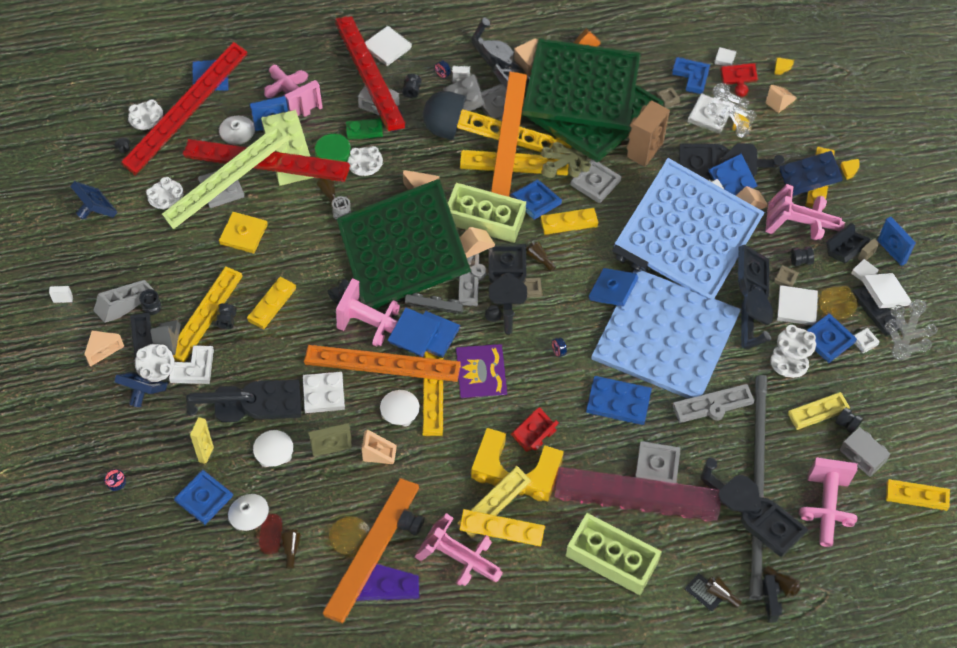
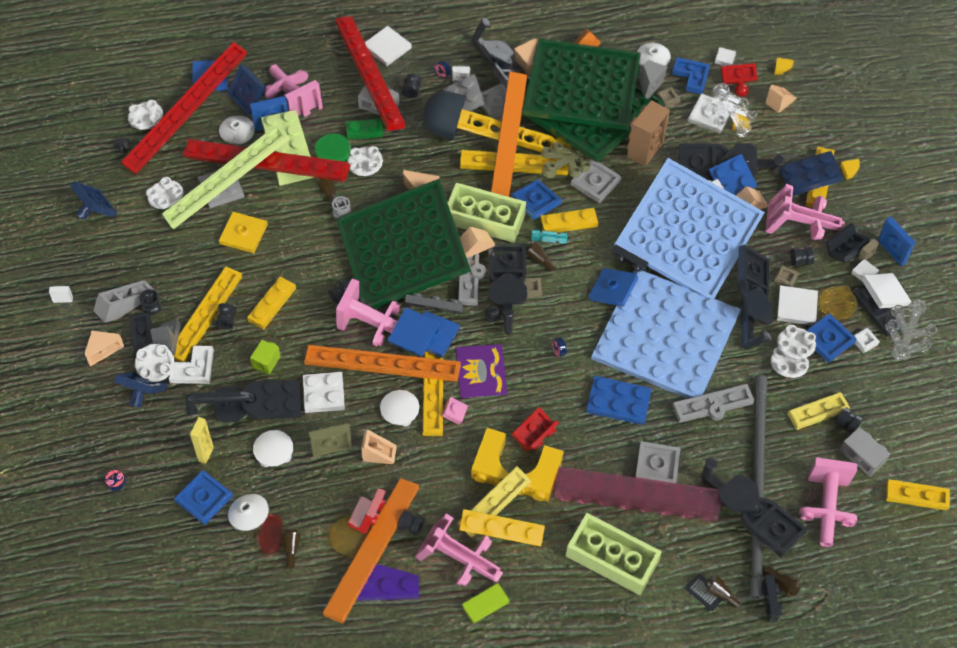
none -> dark blue tile [227,65,265,115]
none -> lime brick [250,340,281,375]
none -> bracket [347,488,386,534]
none -> bright pink plate [442,397,468,425]
none -> lime tile [462,584,509,624]
none -> teal axle [531,230,567,244]
none -> white dish [637,43,670,66]
none -> light grey slope [638,60,668,99]

